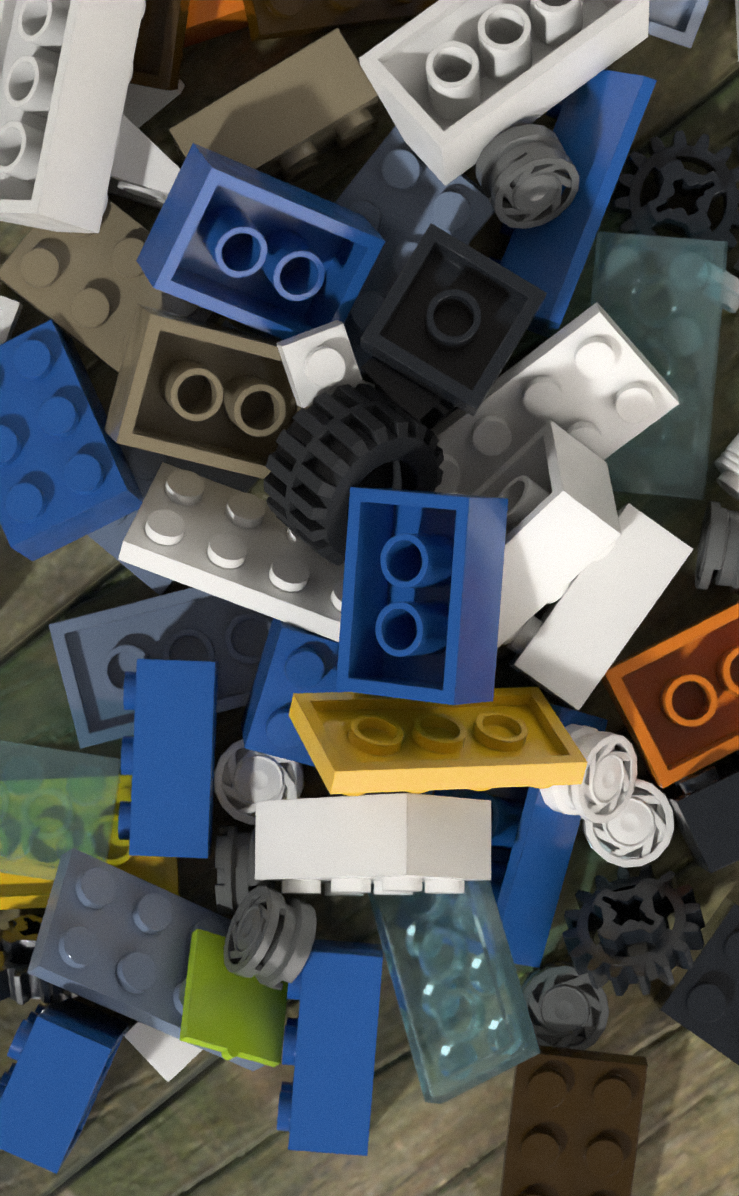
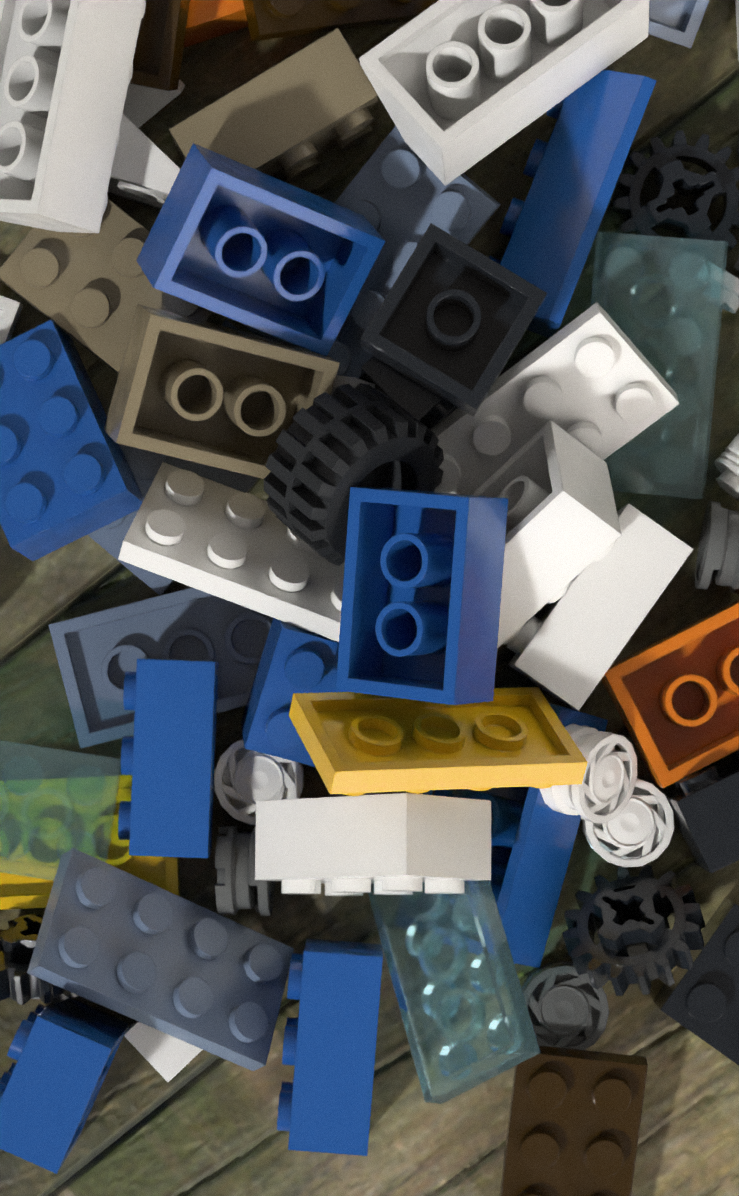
lime piece [179,929,288,1067] -> none
dark grey wheel [223,886,317,990] -> none
white plate [276,320,364,408] -> none
dark grey wheel [475,124,580,229] -> none

